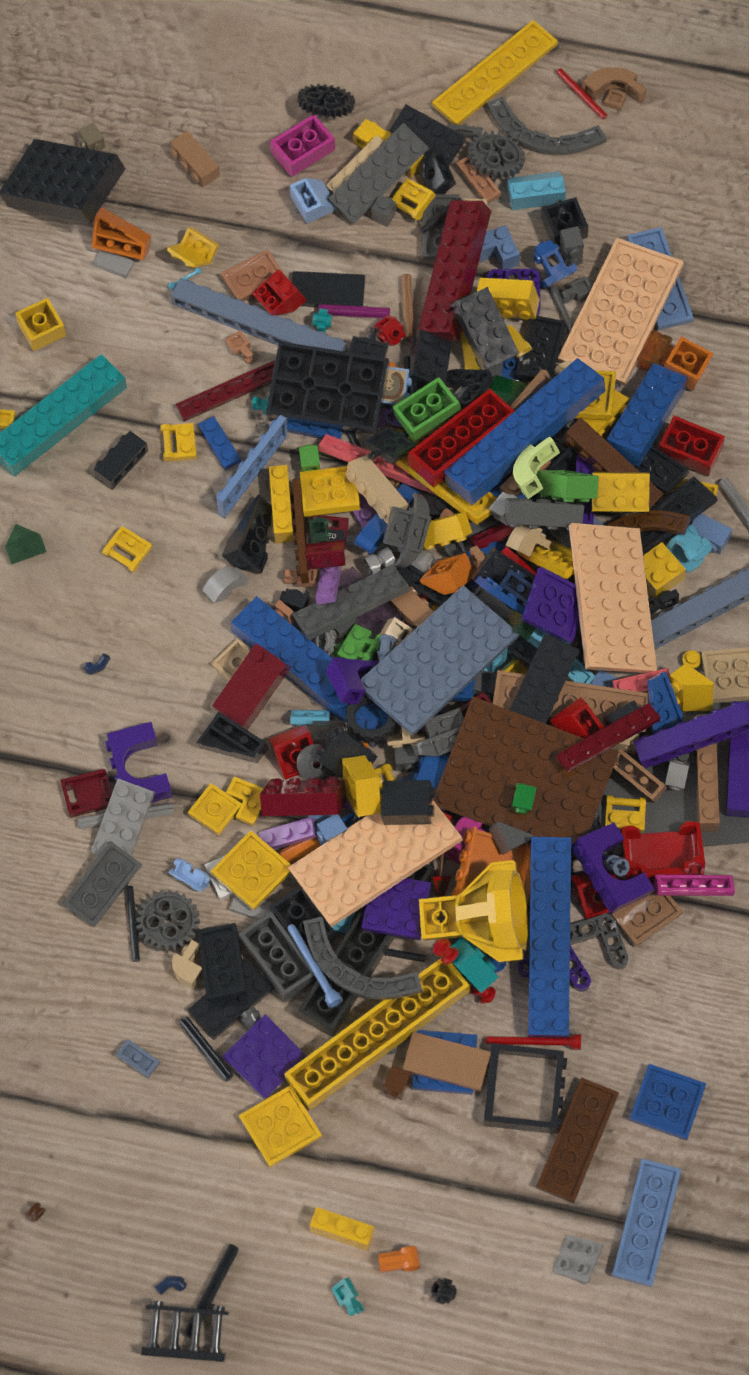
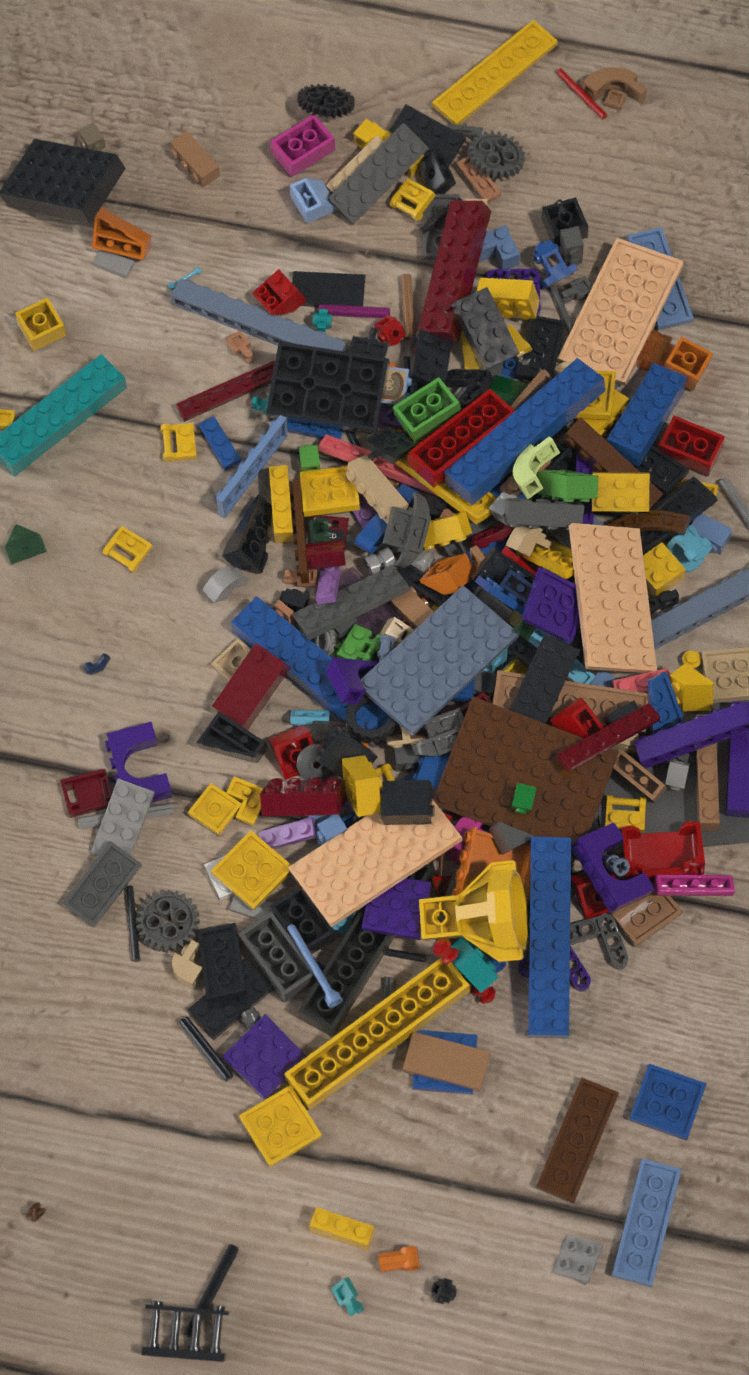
black brick [94,431,148,490] -> none
sand blue plate [116,1039,160,1079] -> none
dark blue arm [155,1276,187,1295] -> none
yellow bracket [167,227,220,269] -> none
light blue hinge [168,858,211,892] -> none
nougat plate [221,249,285,301] -> none
orange axle [279,838,320,865] -> none
dark grey plate [303,917,423,1000] -> none
dark grey brick [371,195,396,227] -> none
reddish brown brick [383,1065,411,1100] -> none
black window [483,1043,567,1134] -> none
red piece [485,1034,581,1050] -> none
dark grey plate [487,96,607,155] -> none
medium azure slope [506,171,566,210] -> none

